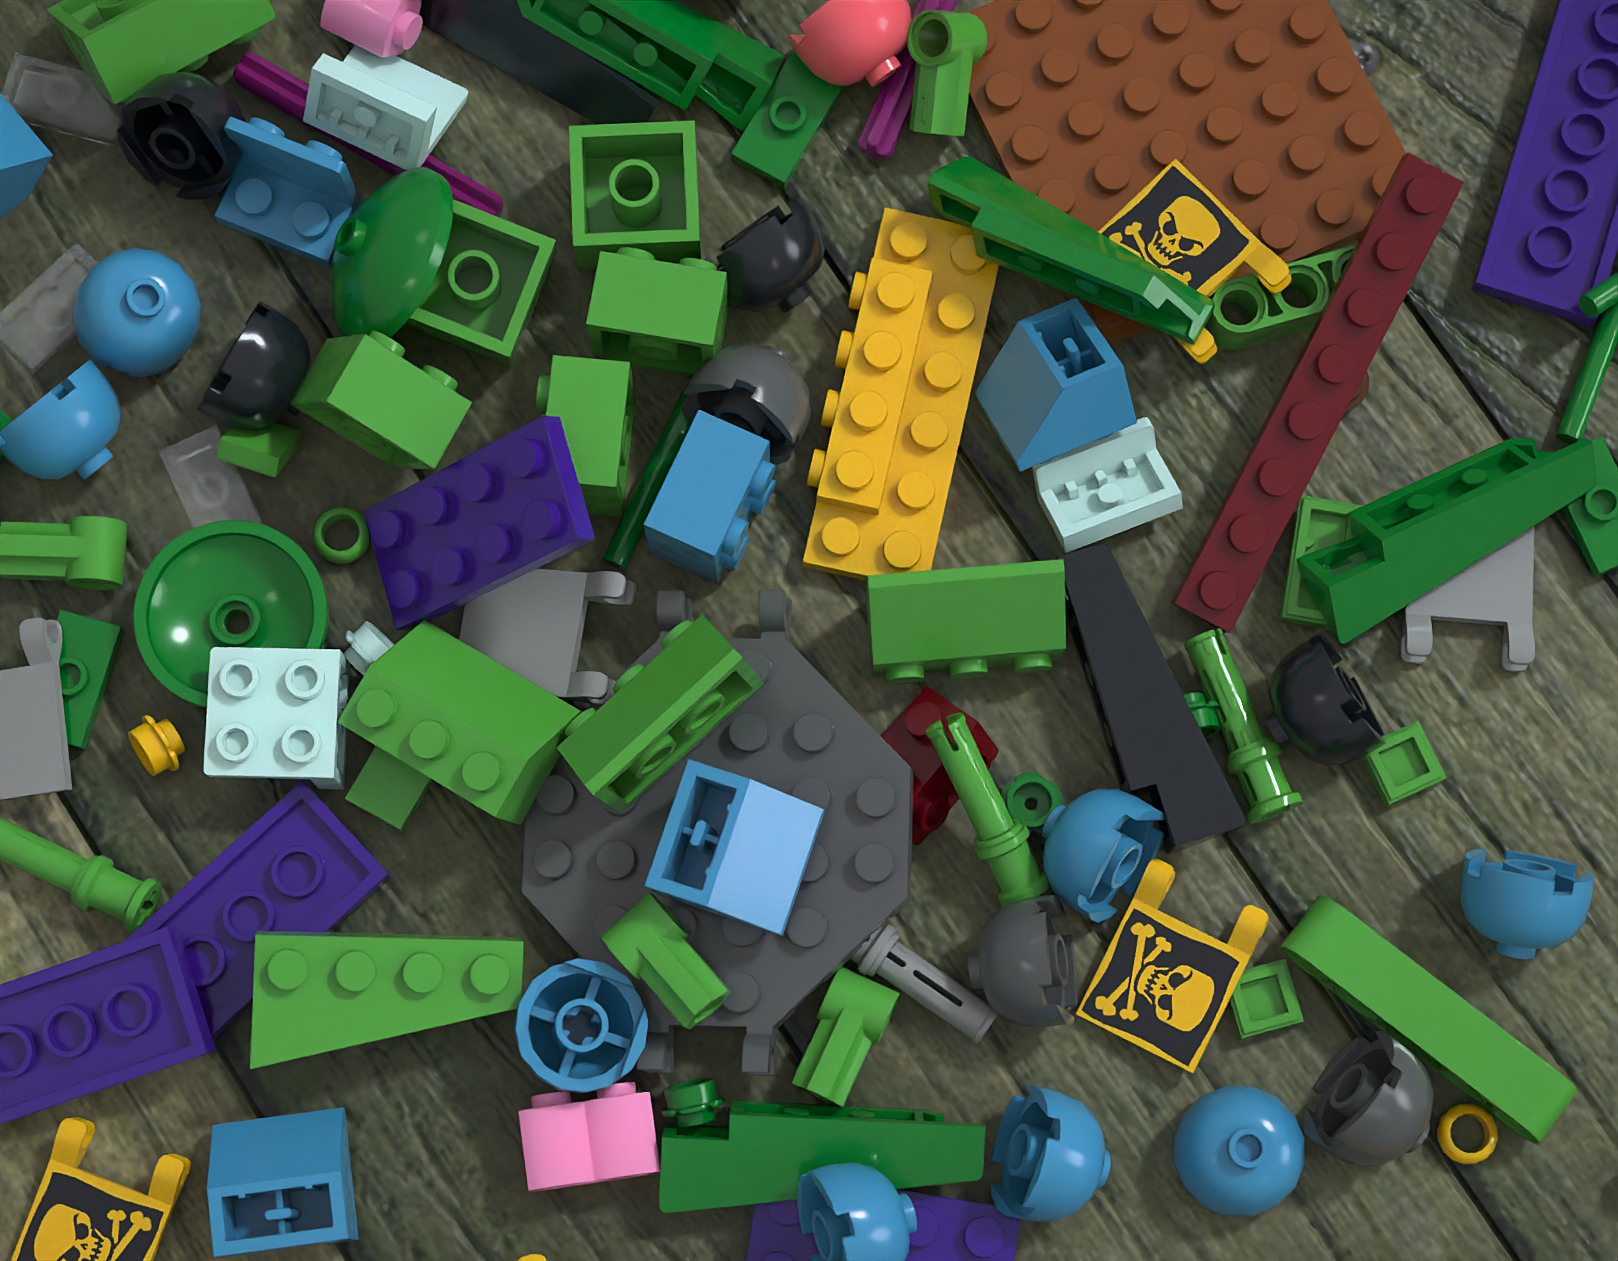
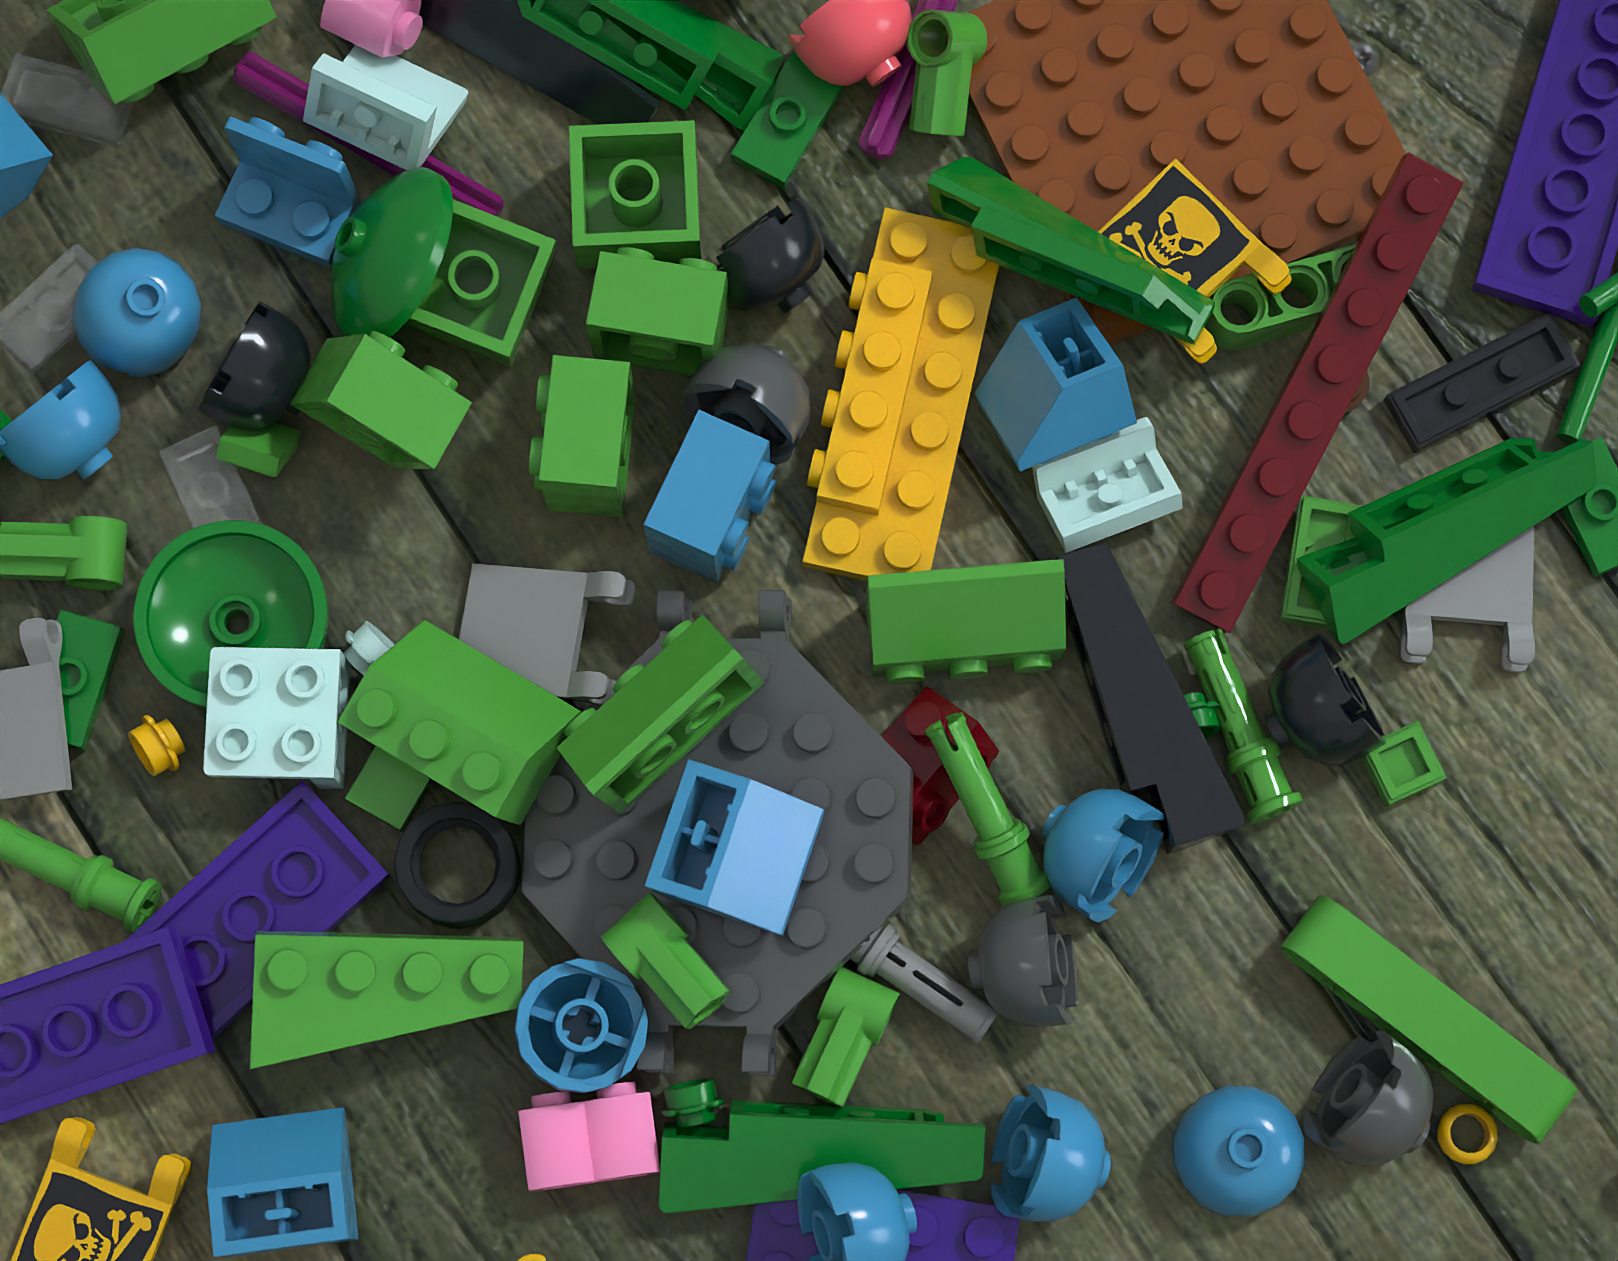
black cylinder [117,71,246,200] -> none
bright green piece [312,506,371,564] -> none
dark purple plate [363,416,595,630] -> none
green bar [602,392,691,570] -> none
green plate [1000,772,1063,834] -> none
flag [1076,859,1269,1074] -> none
bright green tile [1228,959,1304,1040] -> none
dark azure cylinder [1460,849,1595,959] -> none
none -> black tyre [393,801,521,929]
none -> black tile [1383,312,1581,453]

